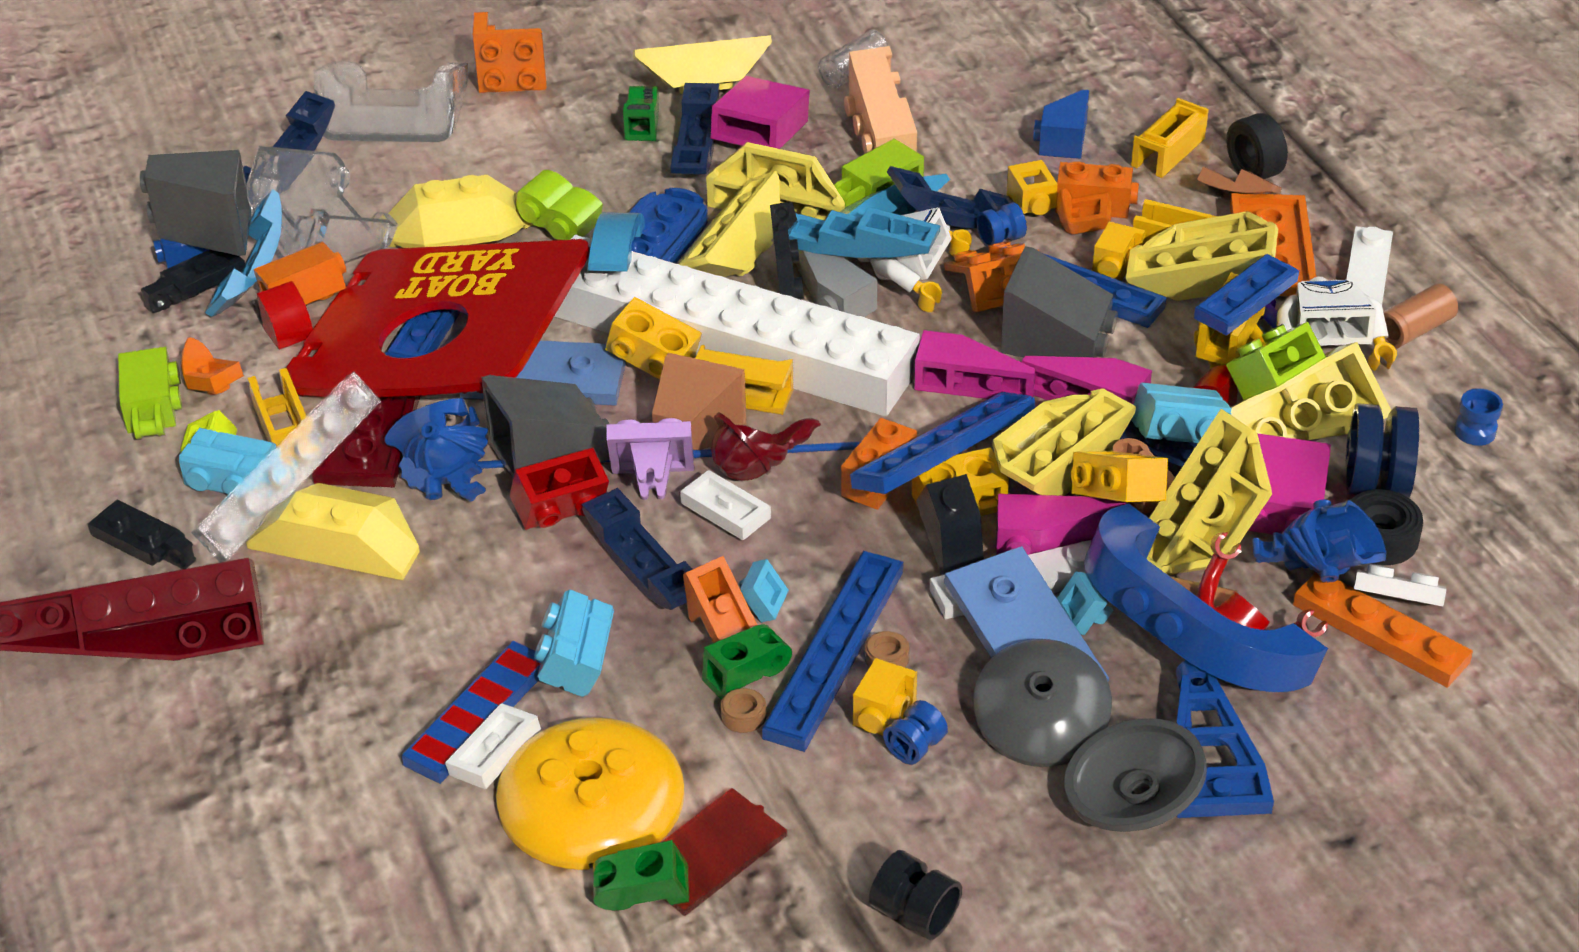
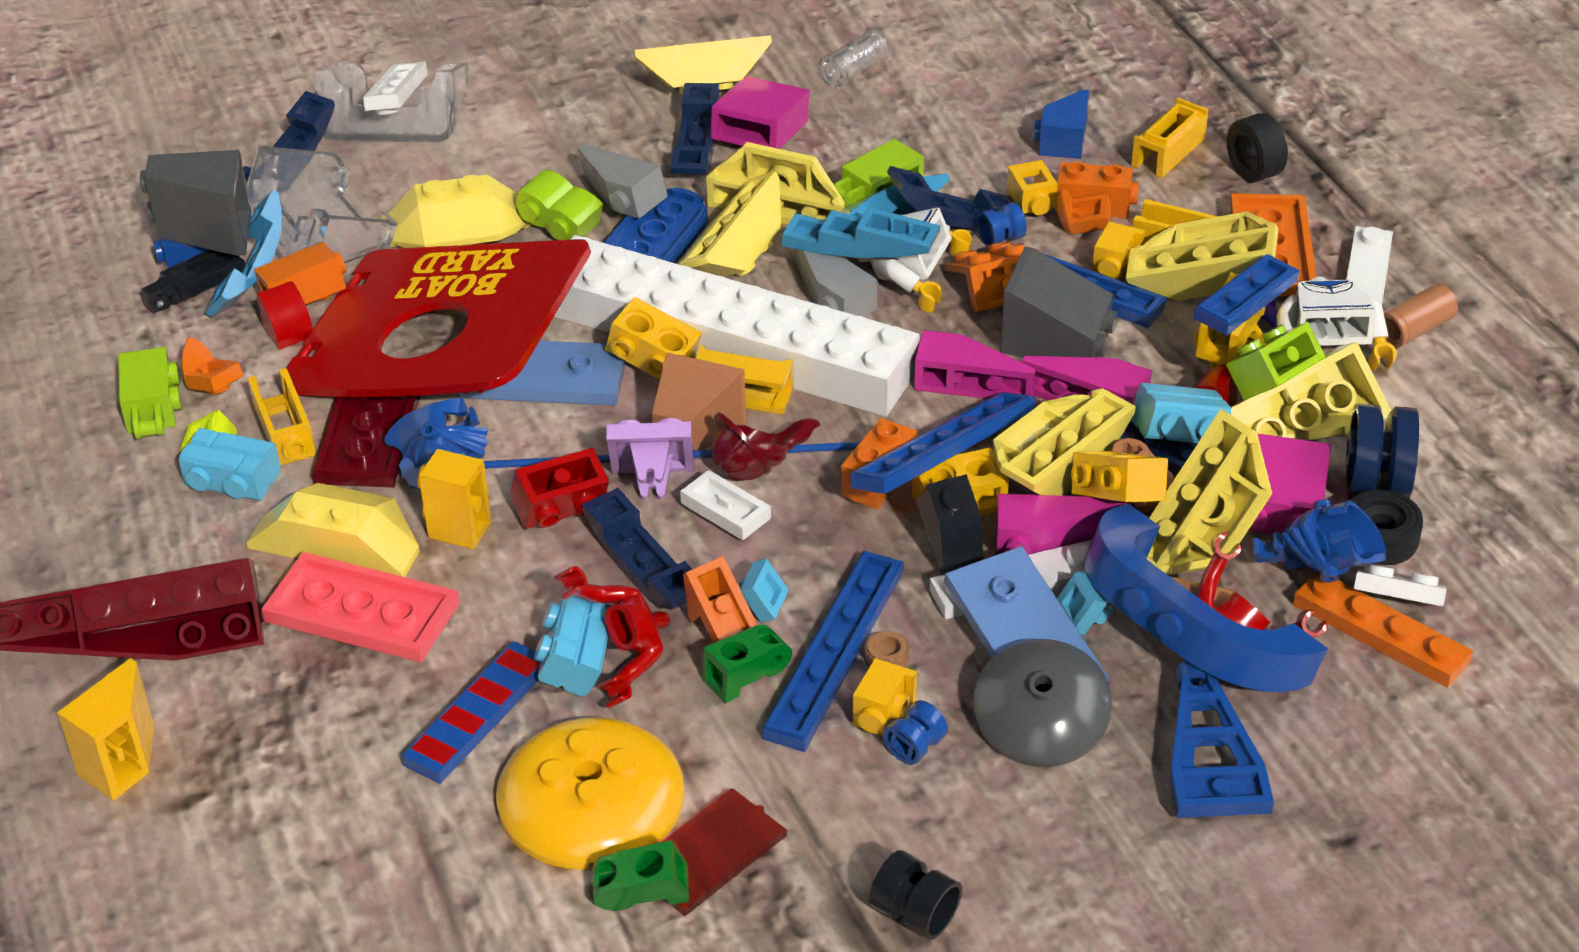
black hinge [87,499,196,569] -> none
clear plate [191,372,381,563] -> none
blue tile [385,309,461,358] -> none
white plate [445,703,541,790] -> none
orange bracket [473,12,547,93] -> none
dark grey slope [481,375,610,478] -> none
dark azure slope [588,212,645,272] -> none
green leg [623,86,659,141] -> none
medium nougat tile [721,688,766,733] -> none
black hinge [770,202,804,300] -> none
light nougat wedge [844,46,917,154] -> none
dark grey dish [1064,718,1207,832] -> none
nougat slope [1197,167,1282,194] -> none
blue wheel [1455,388,1503,446] -> none
none -> yellow slope [57,658,154,801]
none -> coral plate [261,552,460,663]
none -> white plate [363,61,428,115]
none -> yellow brick [417,449,492,549]
none -> red piece [554,566,670,709]
none -> light grey slope [578,144,668,219]

